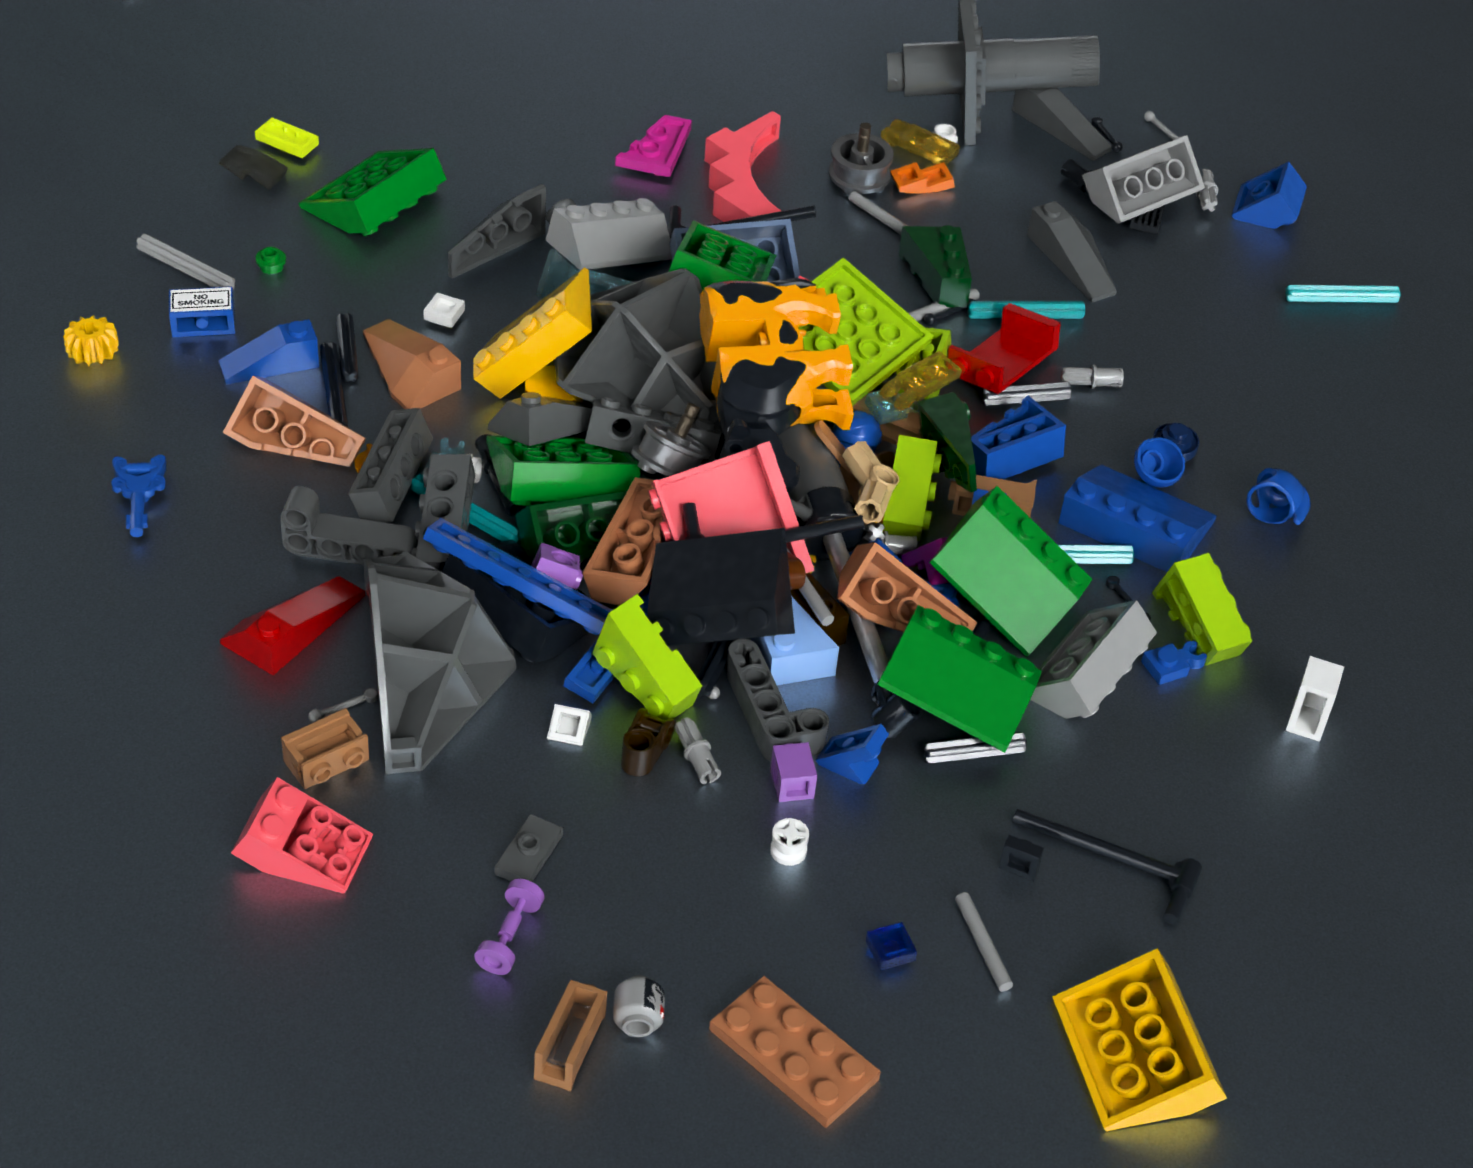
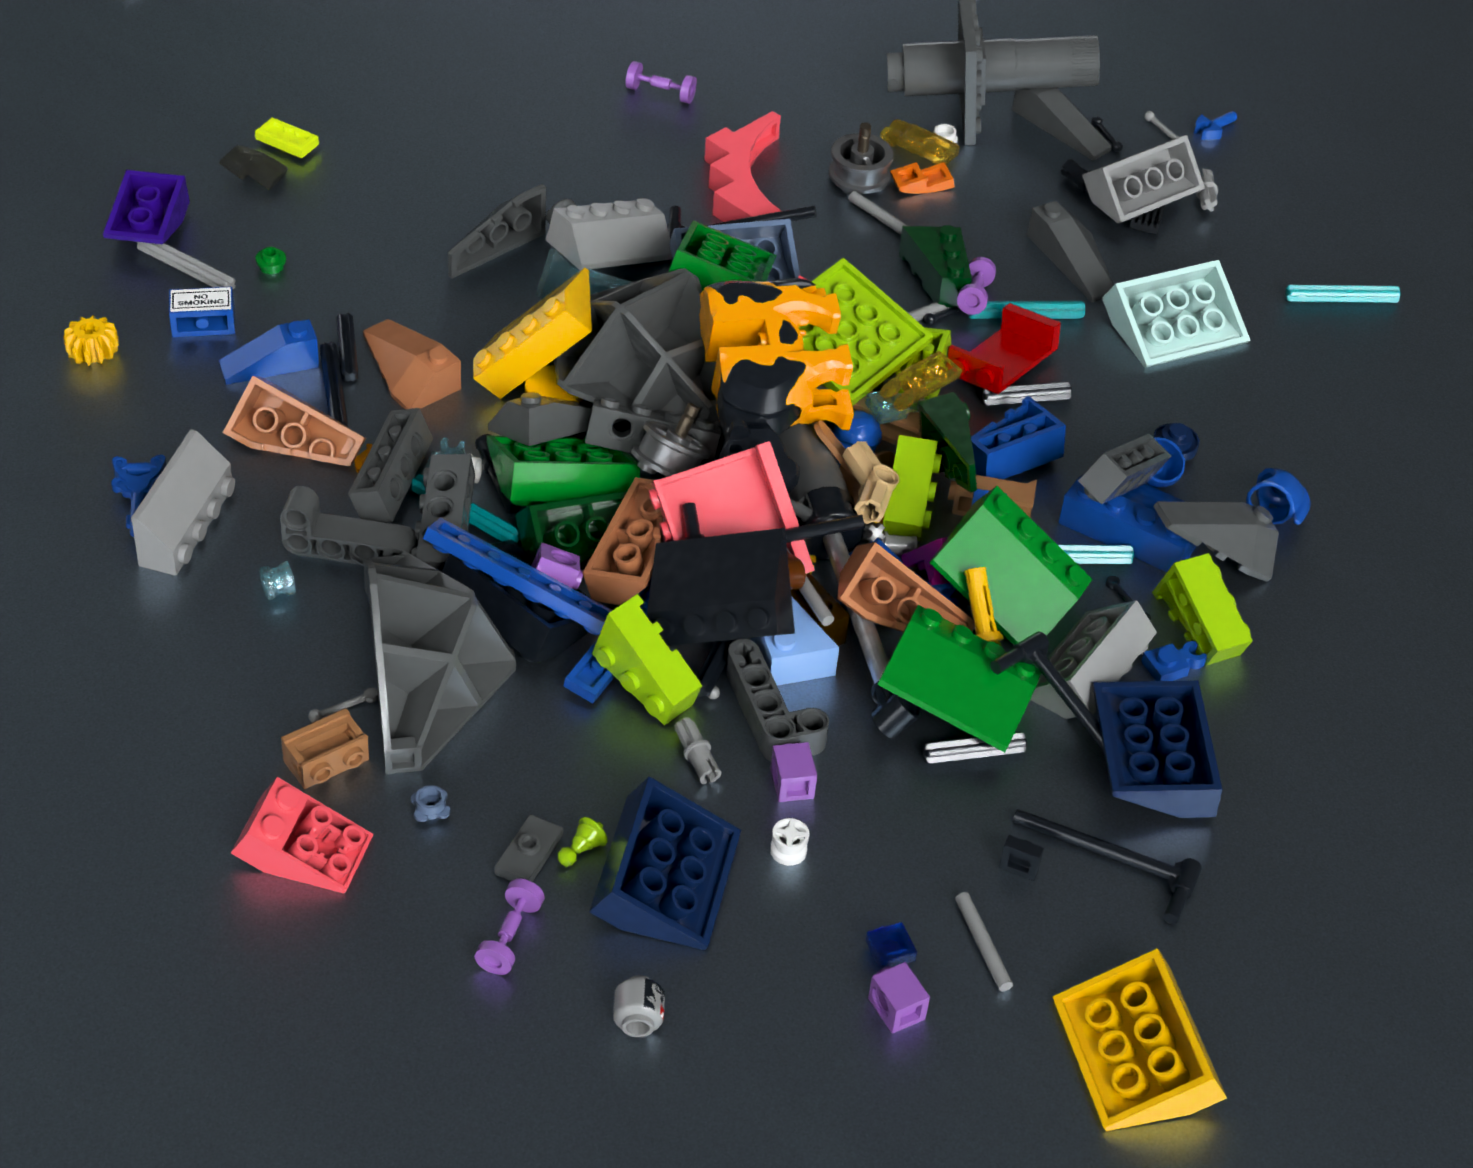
red wedge [220,576,366,676] -> none
green slope [298,148,447,236] -> none
white plate [424,293,465,328] -> none
medium nougat window [534,980,608,1091] -> none
white slope [547,704,592,746] -> none
dark pink wing [615,115,692,177] -> none
dark brown piece [621,708,676,777] -> none
nougat plate [709,976,881,1128] -> none
blue slope [815,724,889,784] -> none
light grey axle [1061,364,1124,389] -> none
blue slope [1231,161,1307,229] -> none
white brick [1286,656,1345,742] -> none
none -> dark purple slope [103,170,190,245]
none -> light grey slope [131,429,235,576]
none -> clear light blue wheel [259,561,296,600]
none -> sand blue plate [411,785,451,822]
none -> lime piece [557,817,608,867]
none -> dark blue slope [589,776,741,950]
none -> medium lavender wheel [626,61,697,104]
none -> medium lavender brick [868,962,930,1034]
none -> medium lavender wheel [957,257,996,315]
none -> yellow pin [964,567,1003,646]
none -> black bar [990,631,1104,752]
none -> dark grey brick [1078,434,1172,505]
none -> dark blue slope [1093,680,1223,818]
none -> light aqua slope [1102,260,1250,368]
none -> dark grey wedge [1153,501,1279,582]
none -> blue bar [1194,111,1237,140]

